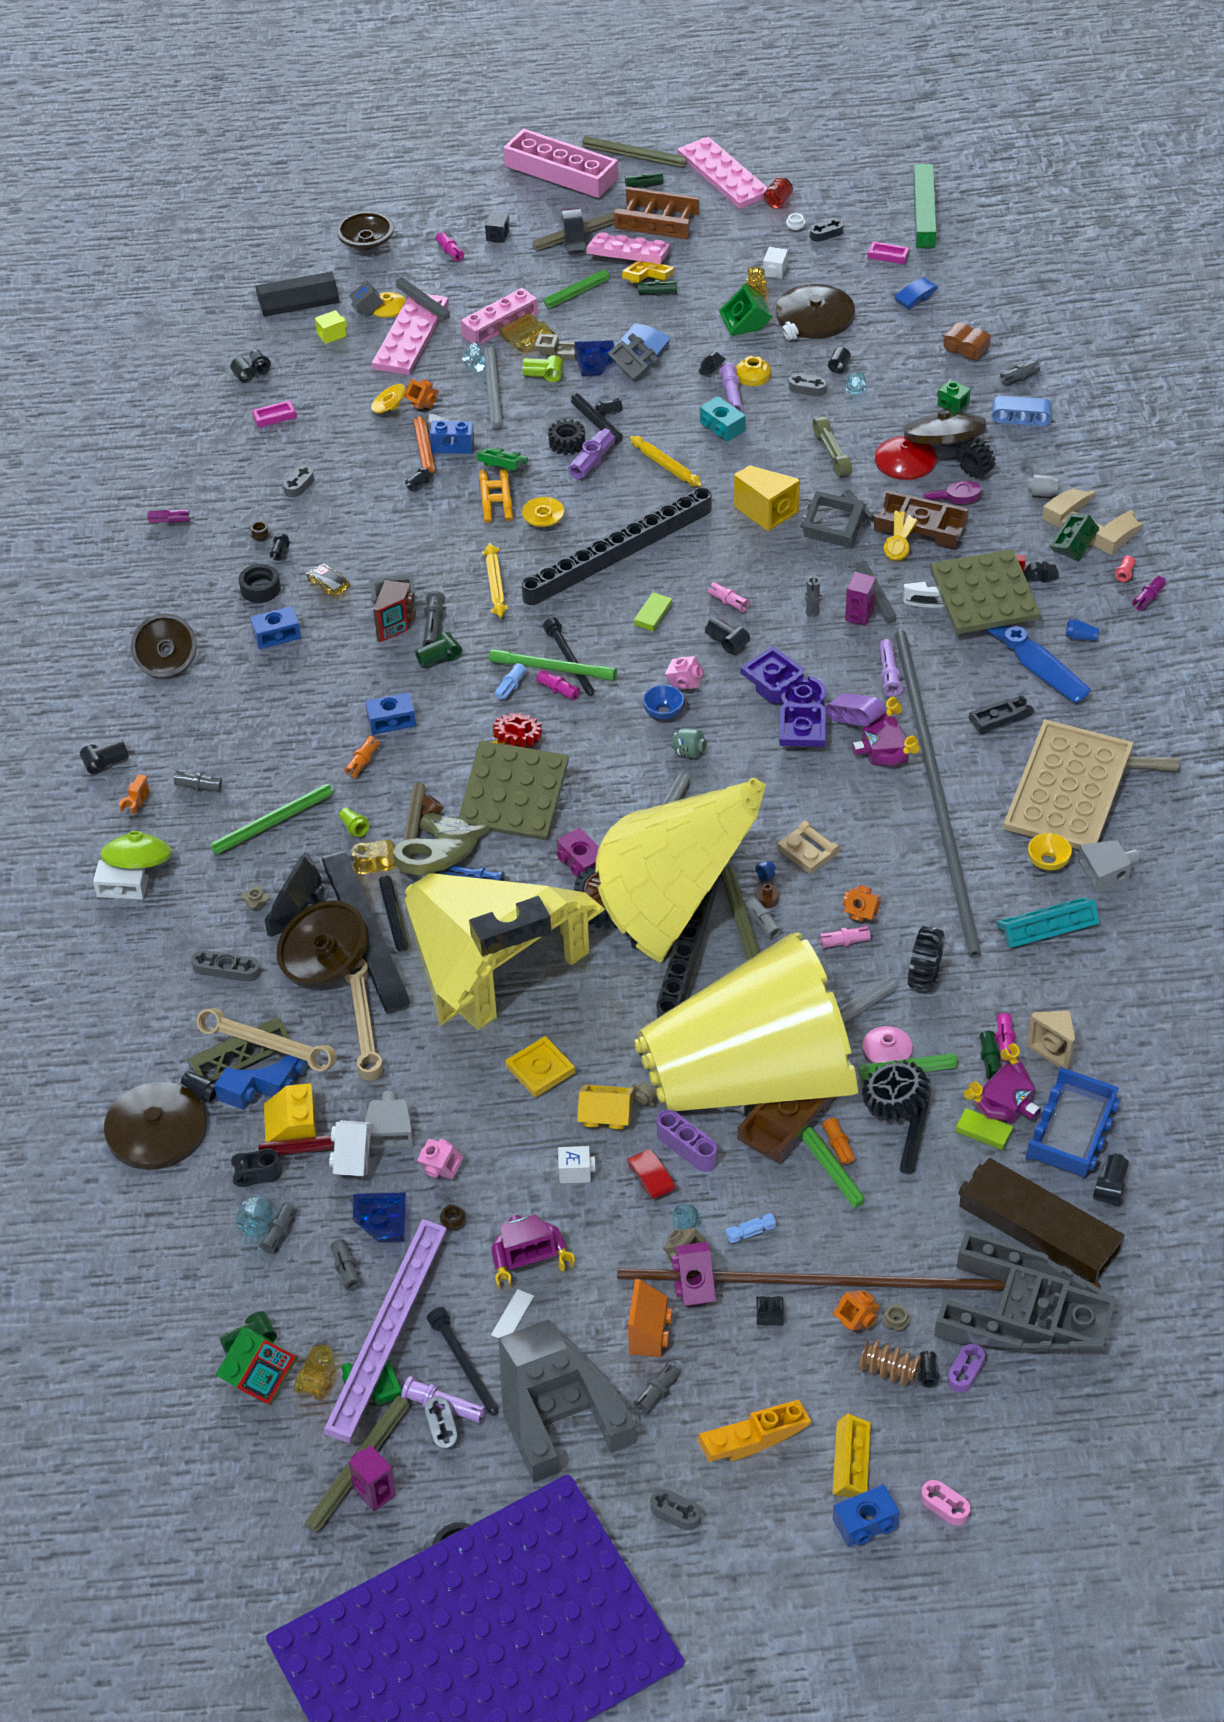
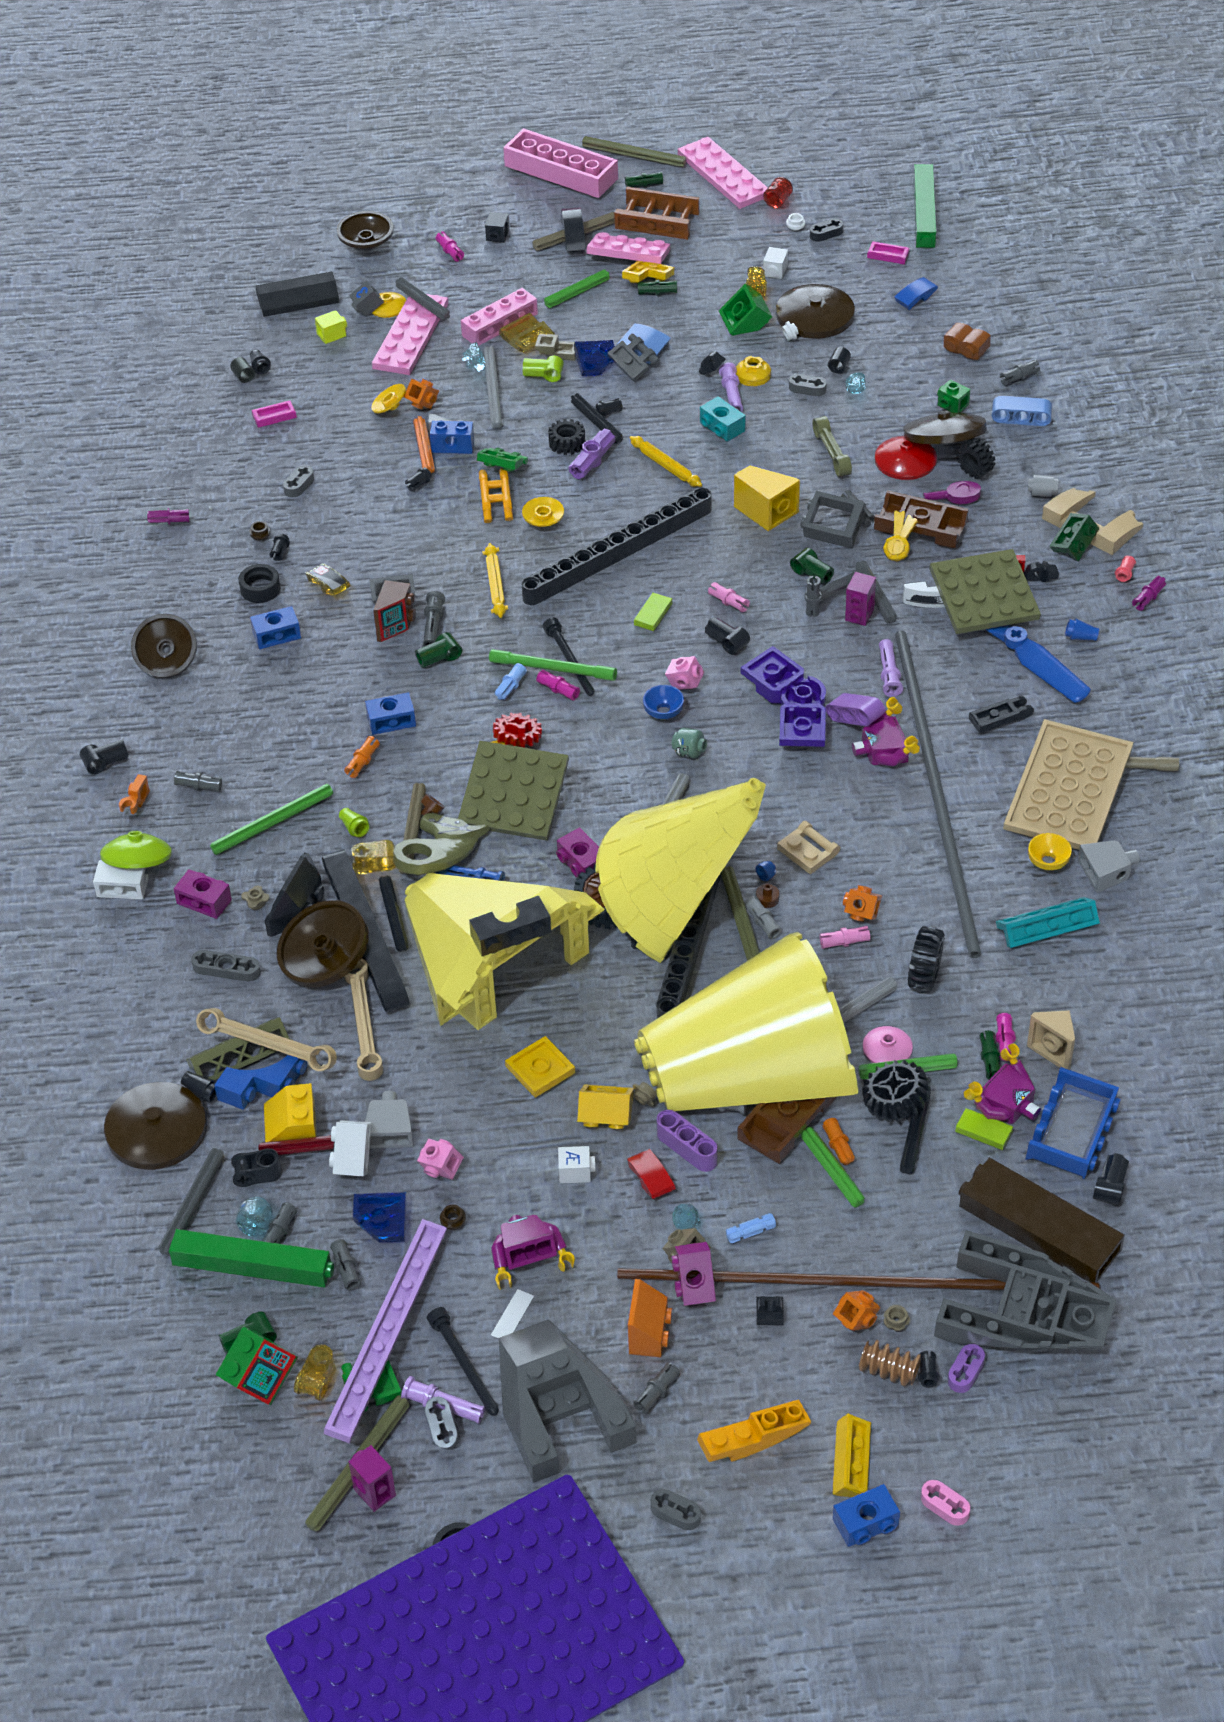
none -> dark grey axle [158,1148,224,1256]
none -> green brick [169,1229,334,1288]
none -> magenta brick [173,869,232,919]
none -> dark green piece [790,548,834,585]
none -> dark grey axle [820,567,871,601]

